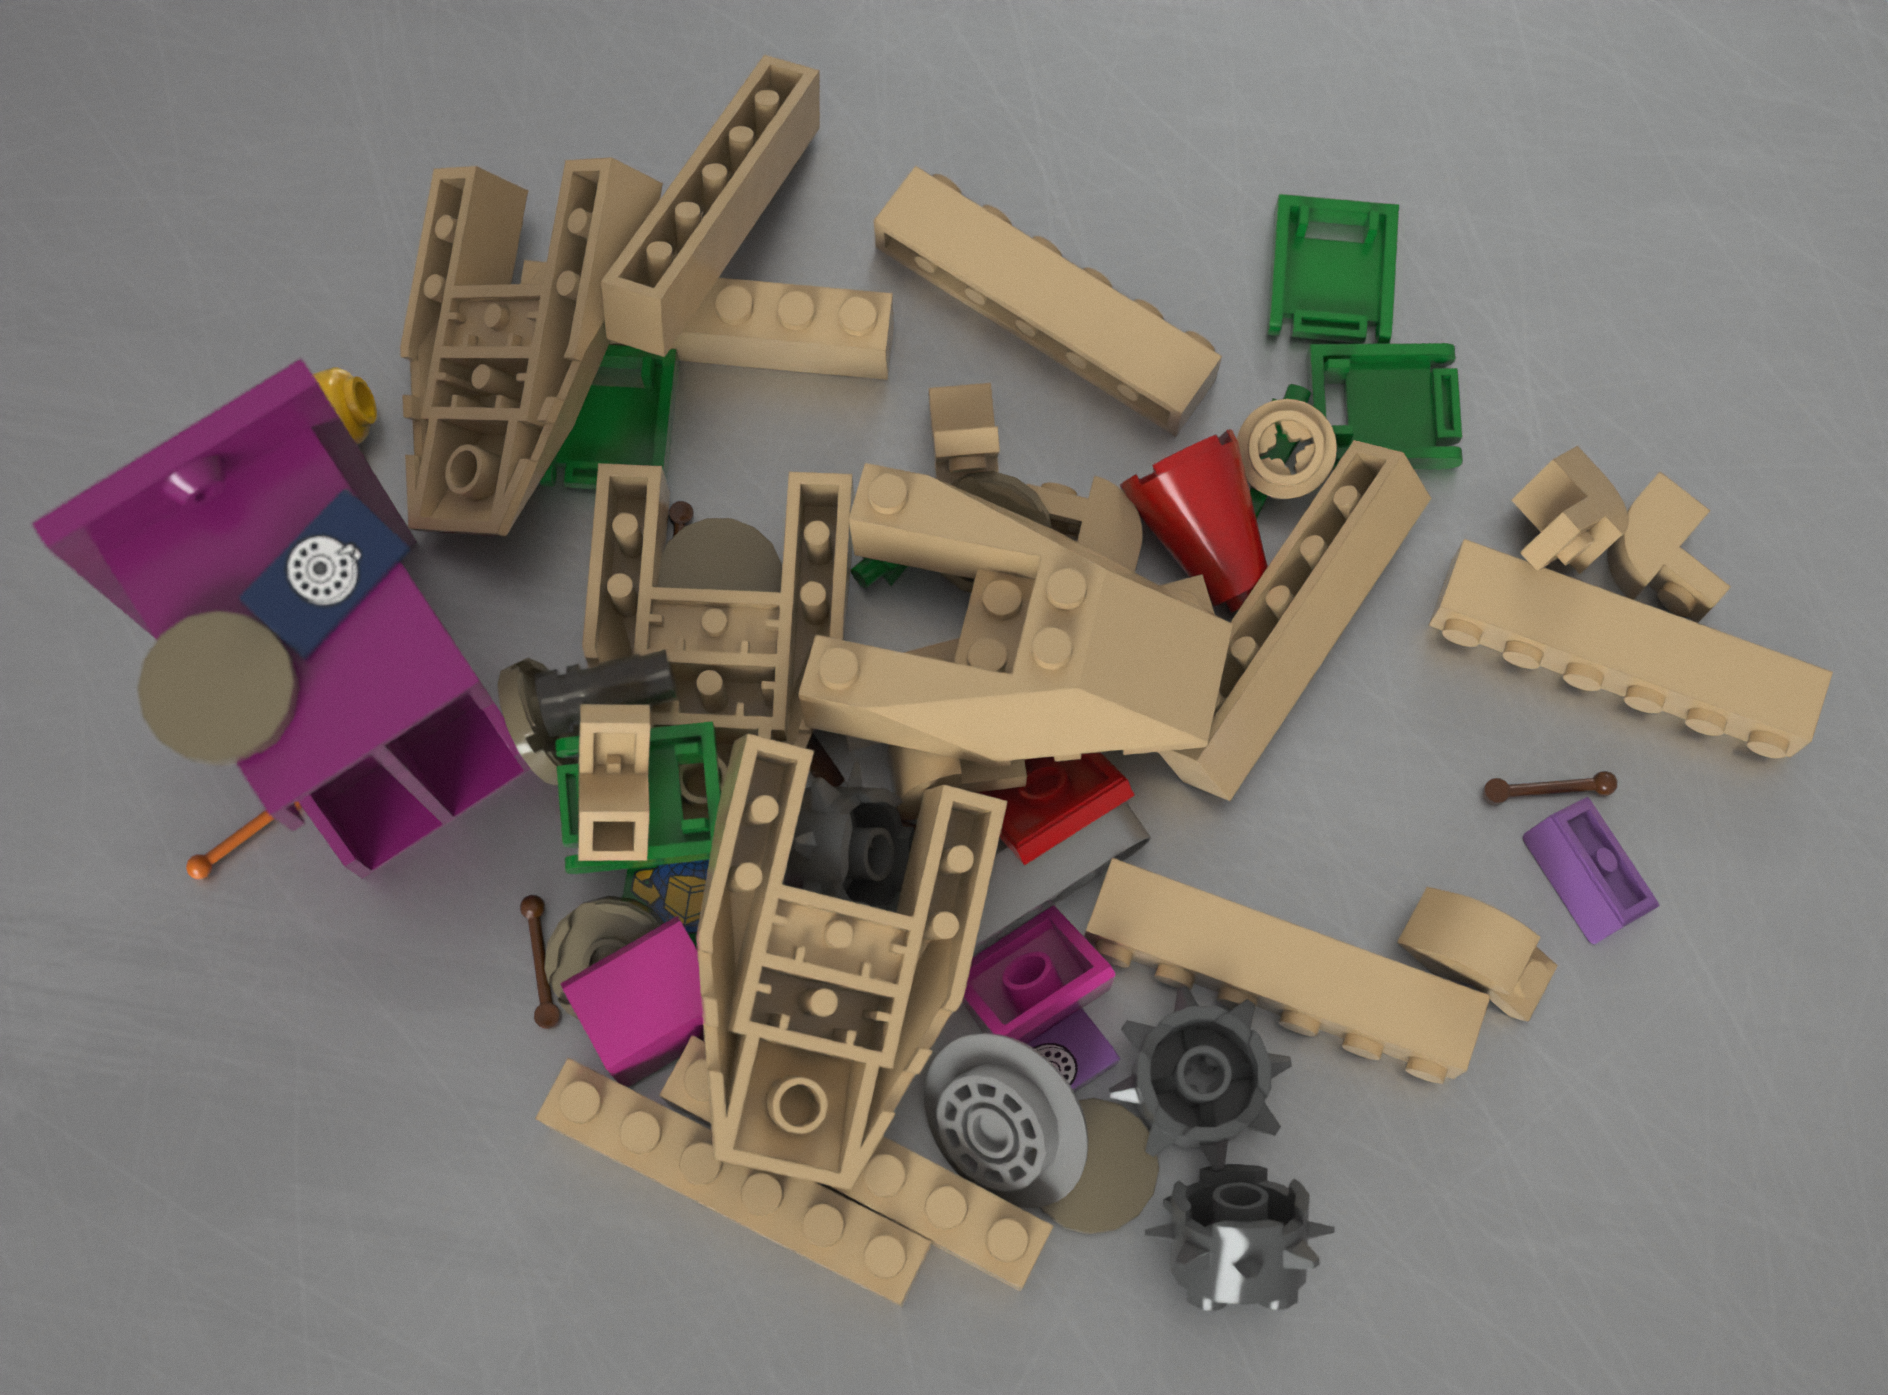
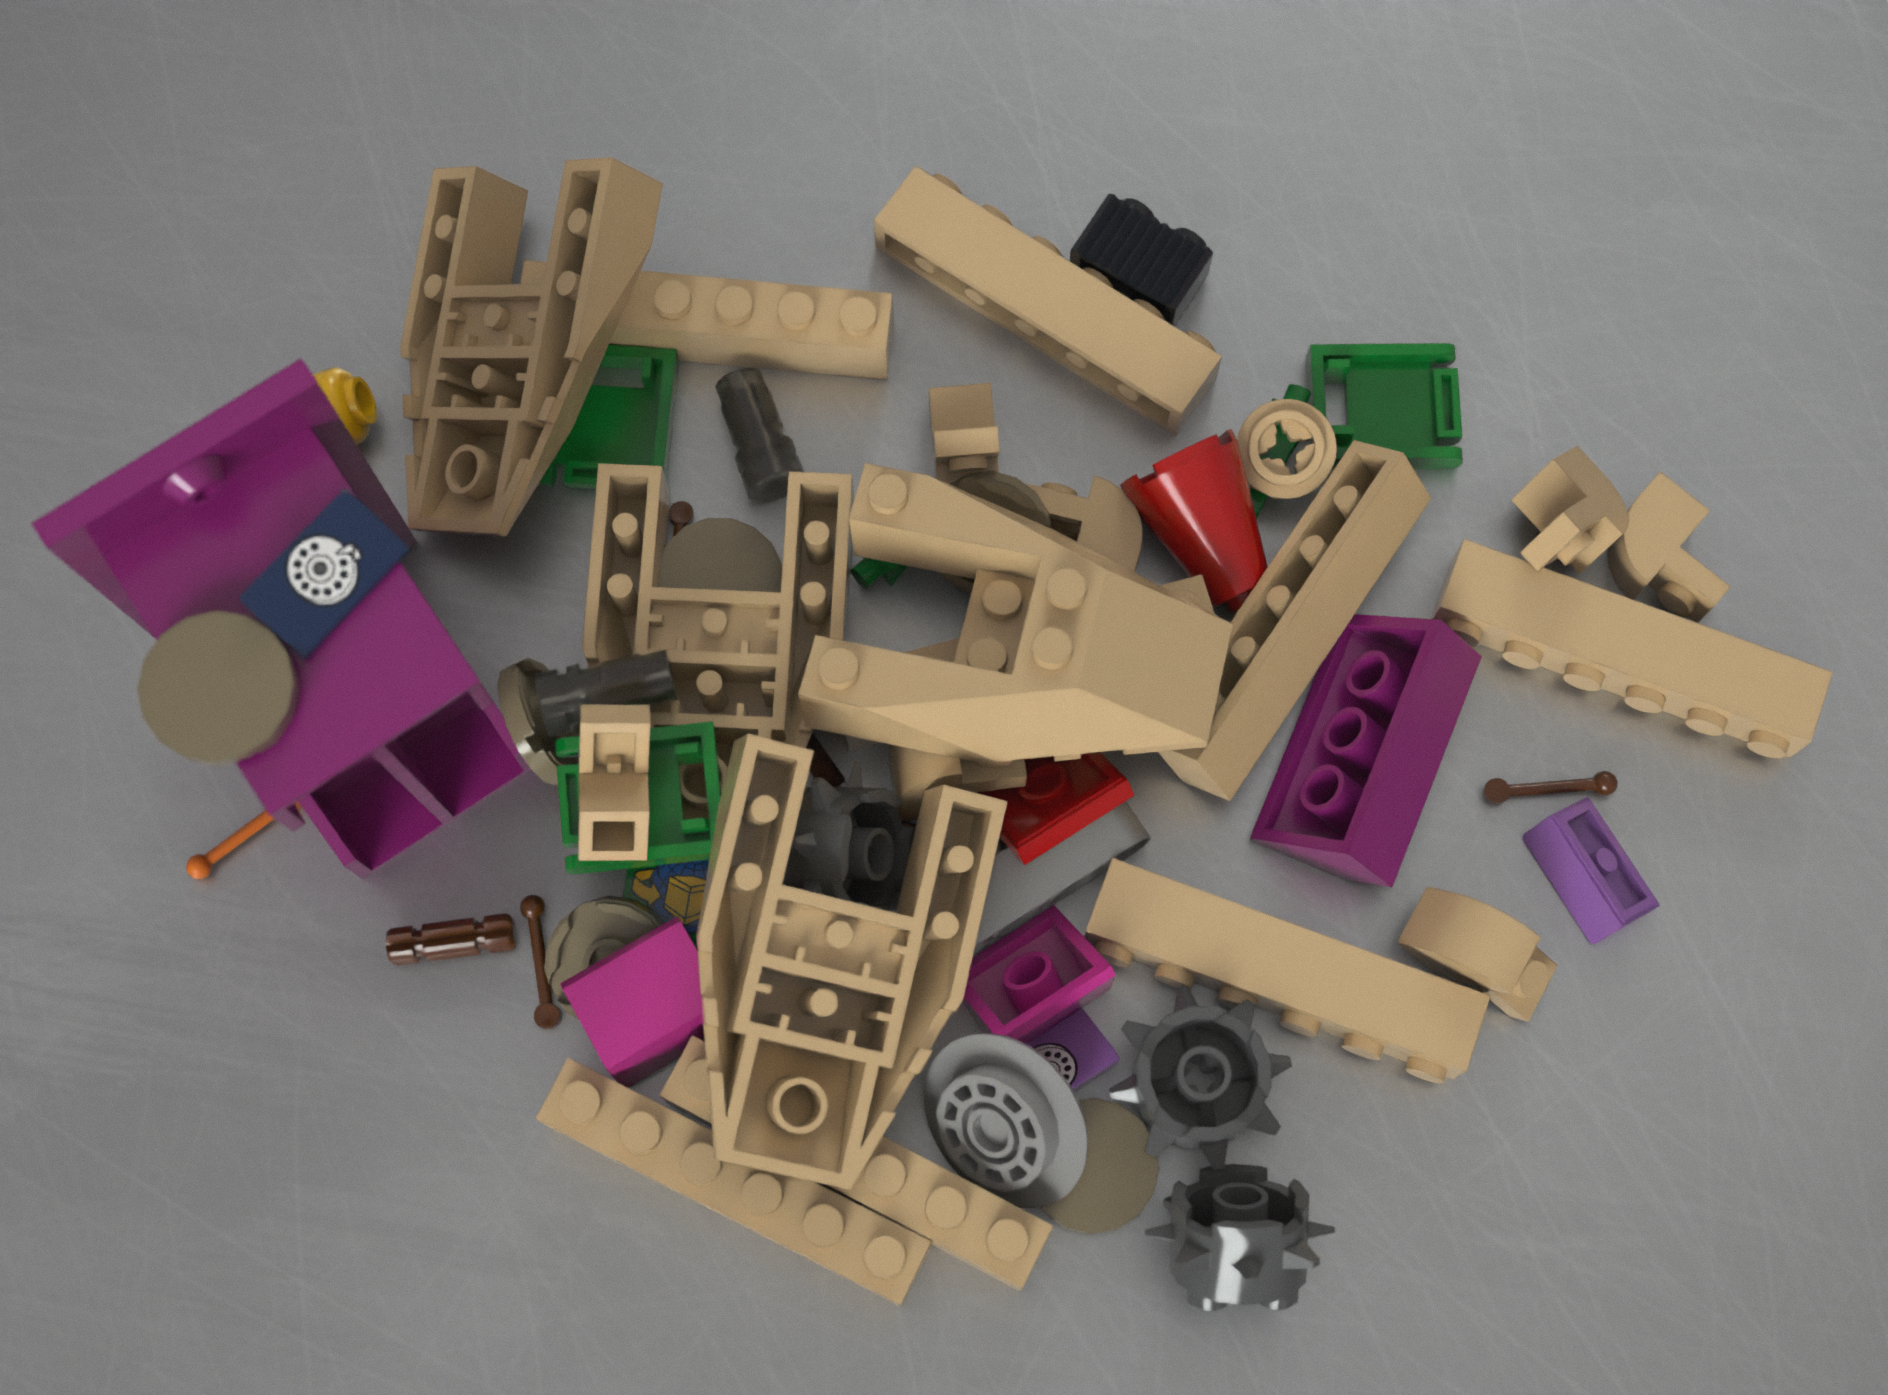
tan brick [601,54,820,357] -> none
green container [1267,194,1399,344] -> none
none -> reddish brown axle [385,913,517,965]
none -> clear smoke axle [715,367,804,502]
none -> black brick [1069,194,1213,327]
none -> magenta slope [1250,614,1482,887]

